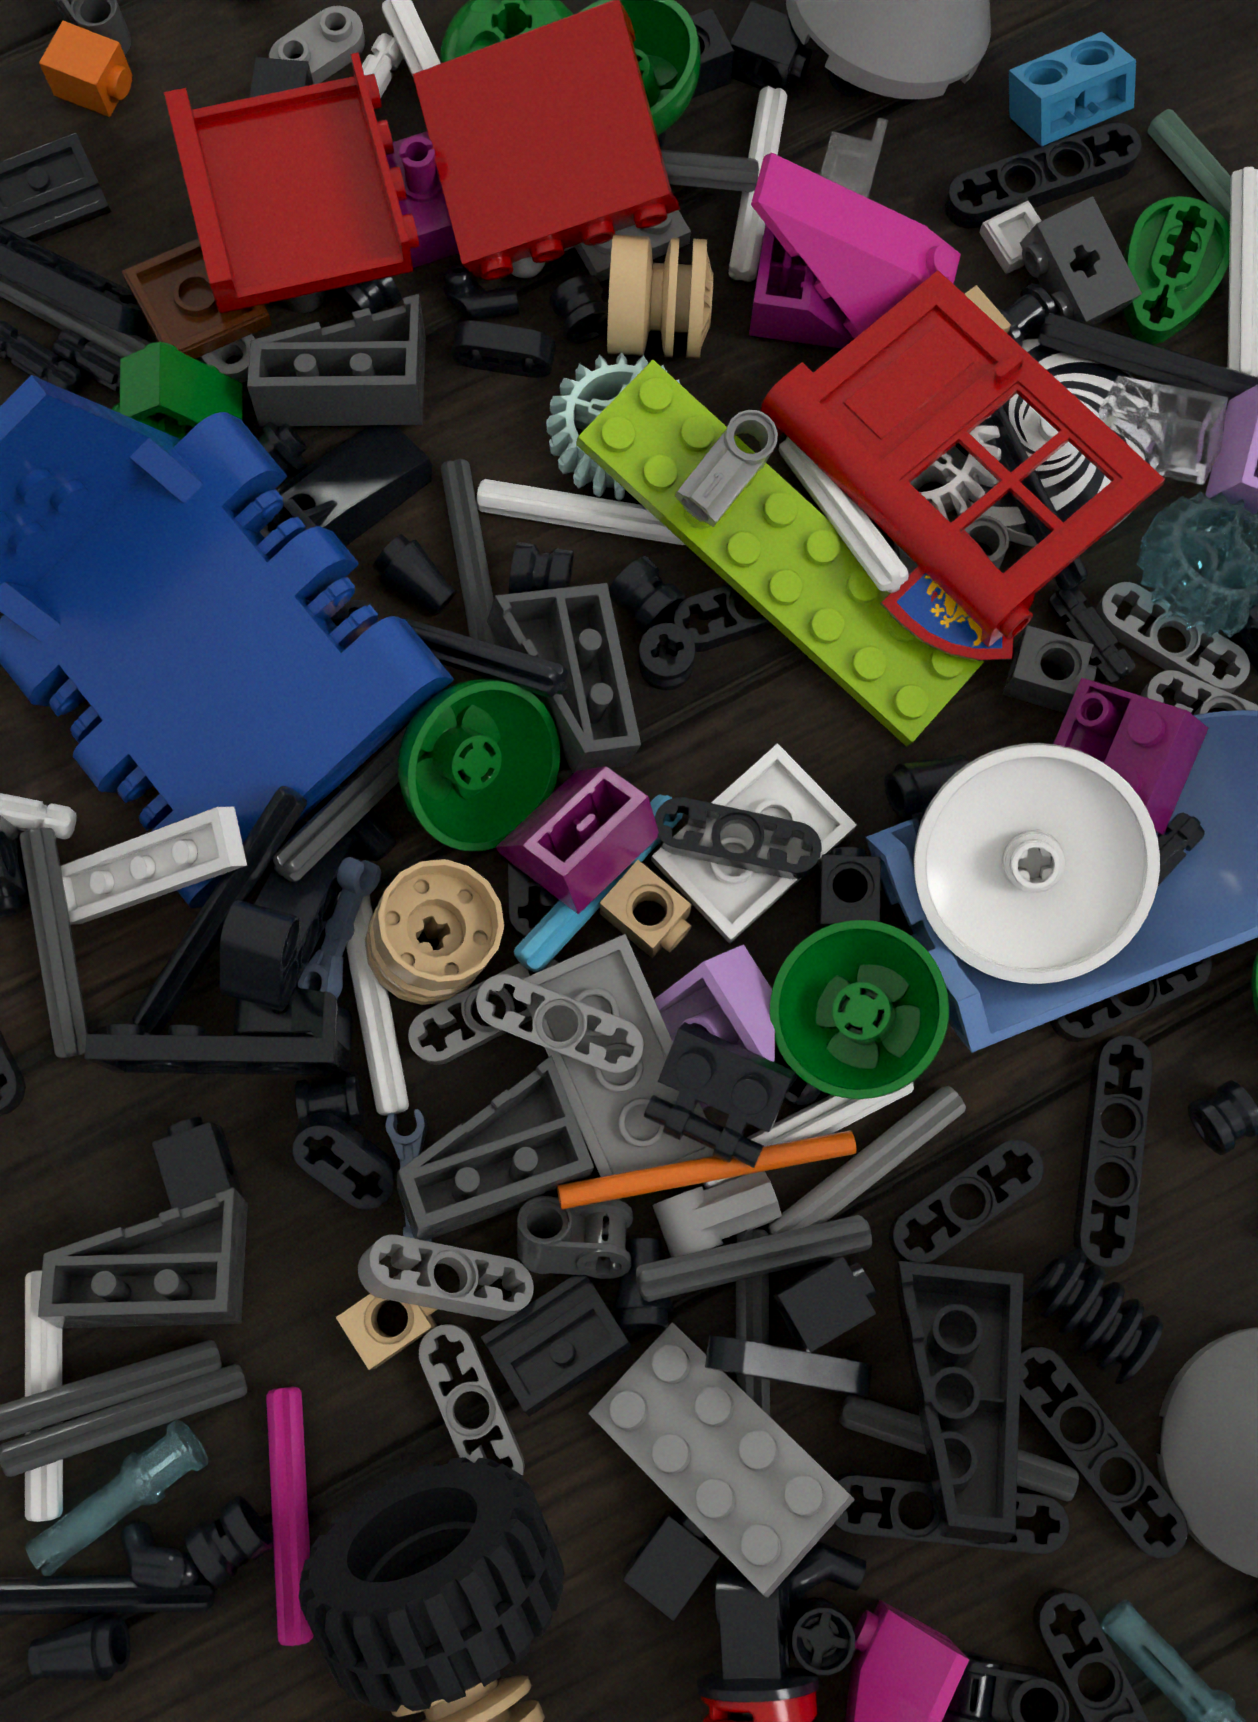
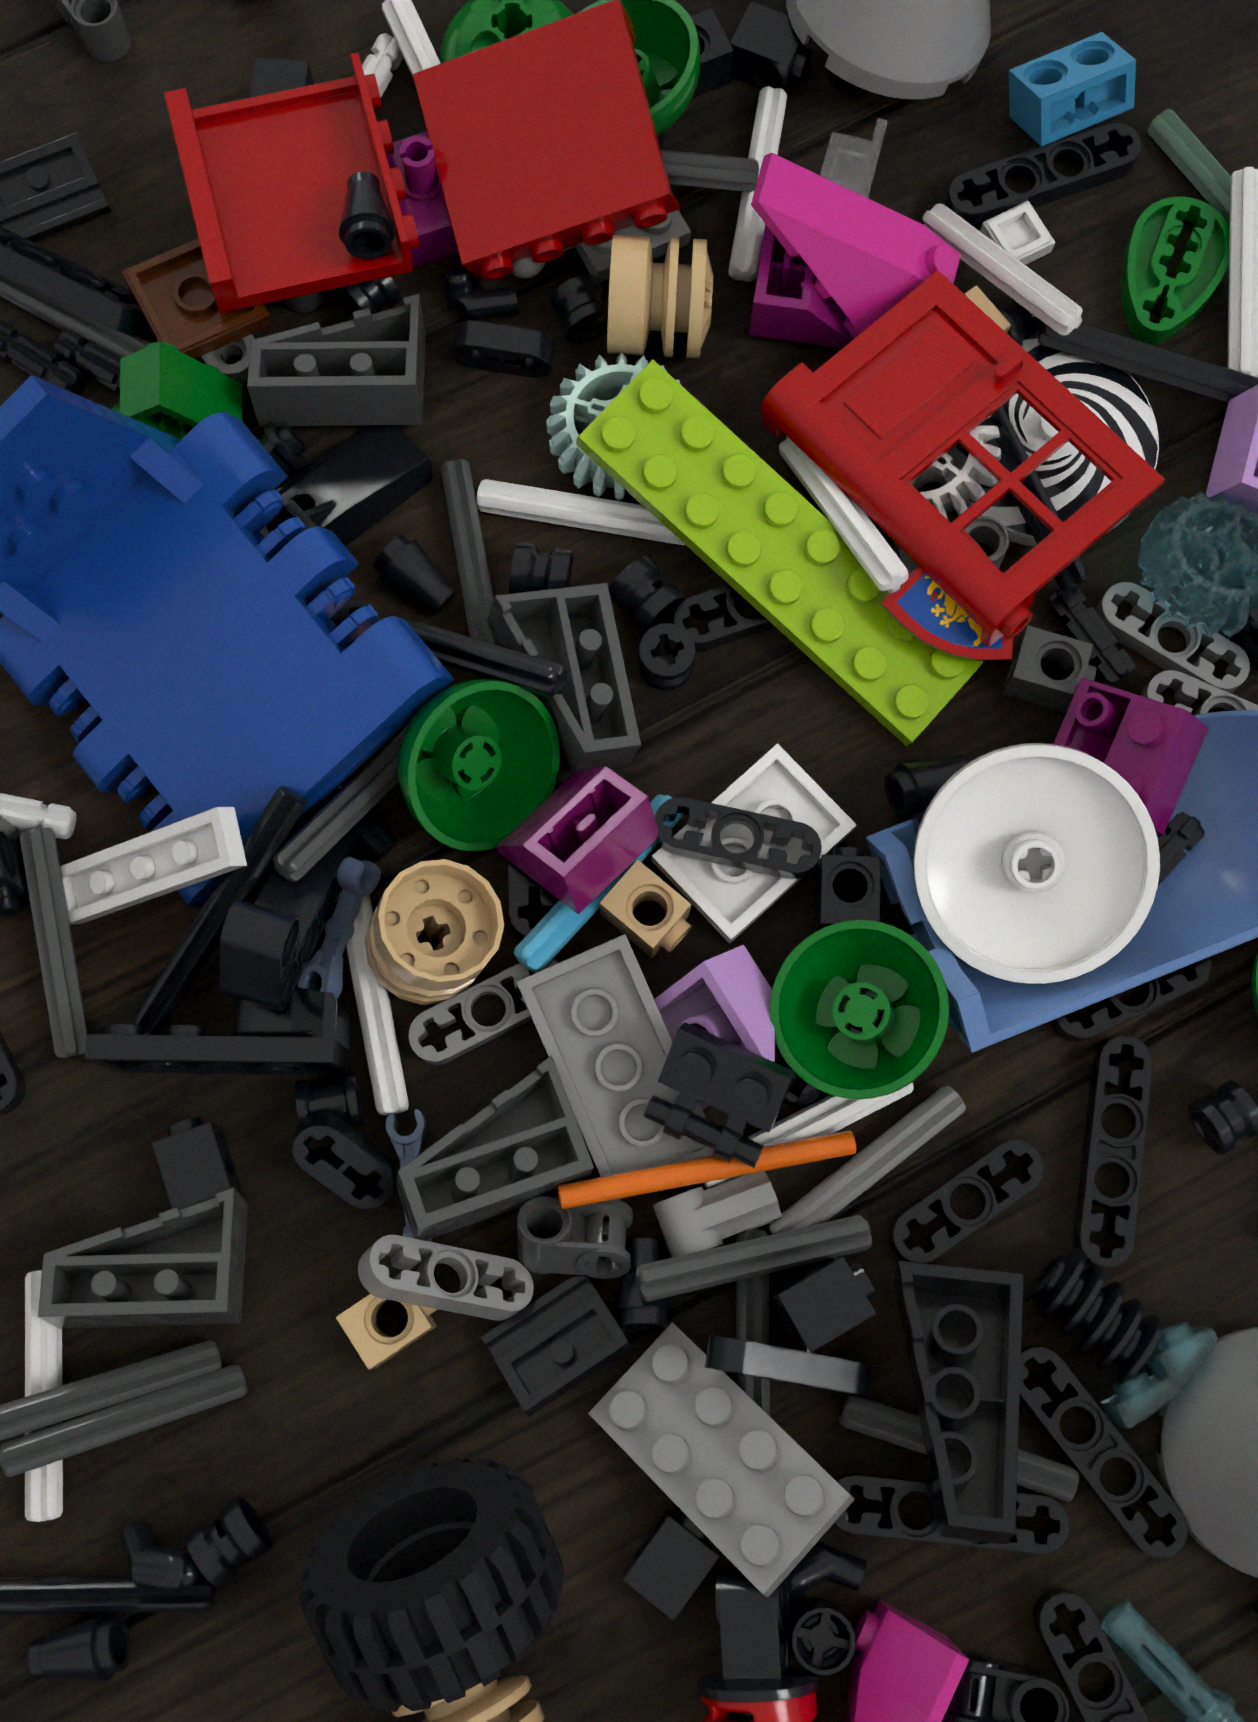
clear light blue pin [26,1419,208,1577] -> none
orange brick [39,21,133,117] -> none
dark pink axle [266,1387,314,1646] -> none
light grey plate [269,6,366,84] -> none
light grey beam [419,1324,525,1476] -> none
light grey beam [476,974,644,1073] -> none
light grey piece [675,410,778,527] -> none
dark grey brick [1020,196,1142,325] -> none
clear arch [1099,376,1228,485] -> none
none -> black cone [339,172,395,259]
none -> white axle [922,204,1083,336]
none -> clear light blue slope [1100,1321,1218,1429]

